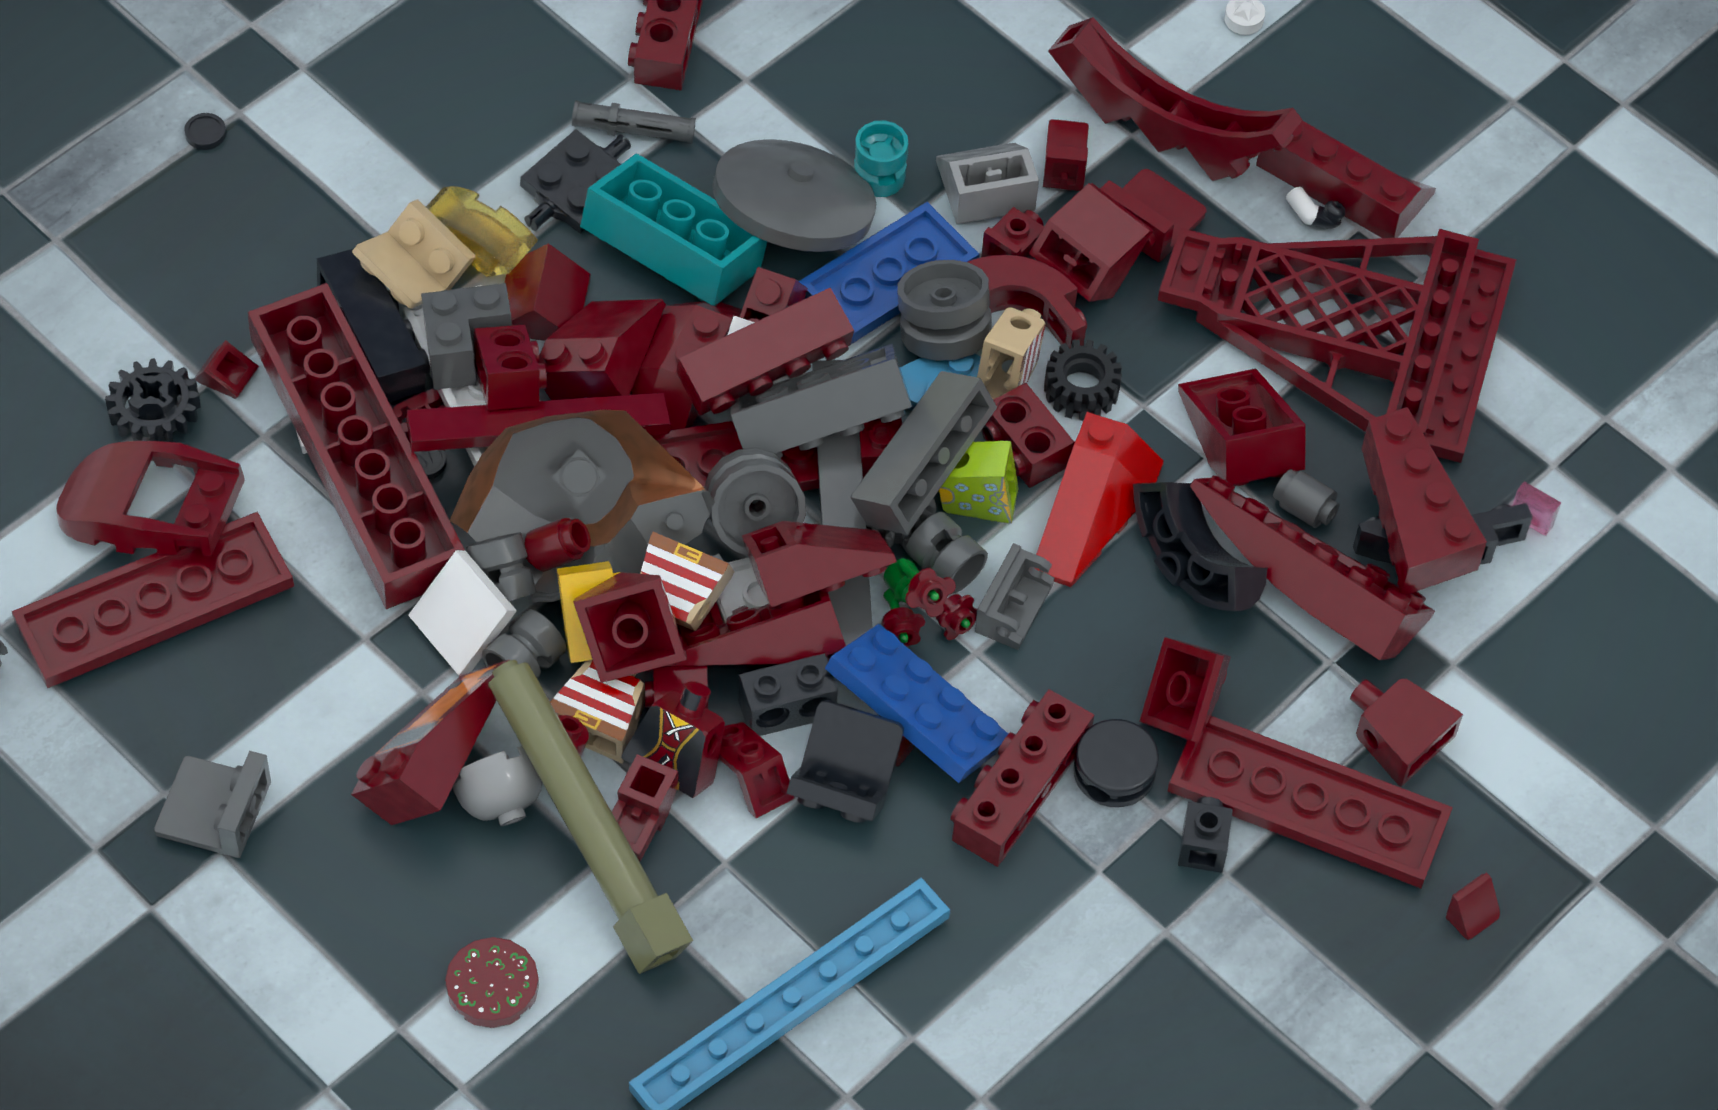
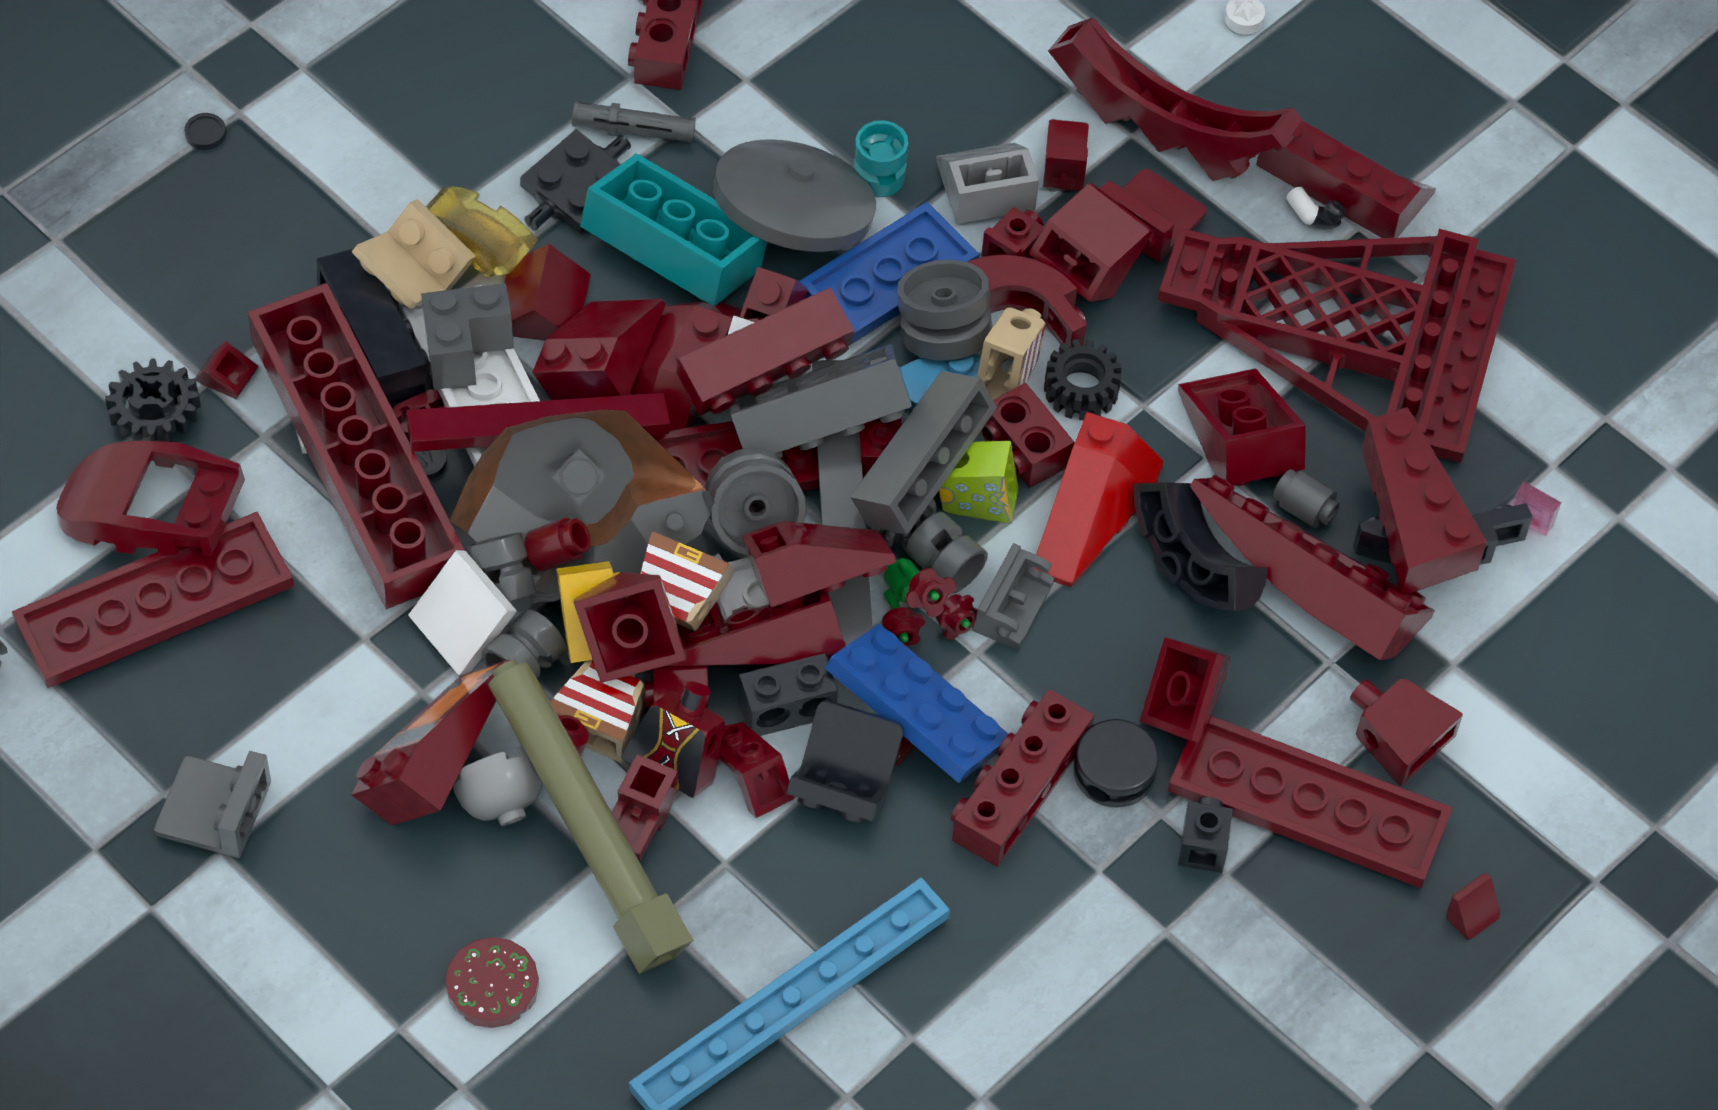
dark red brick [474,325,547,410] -> none

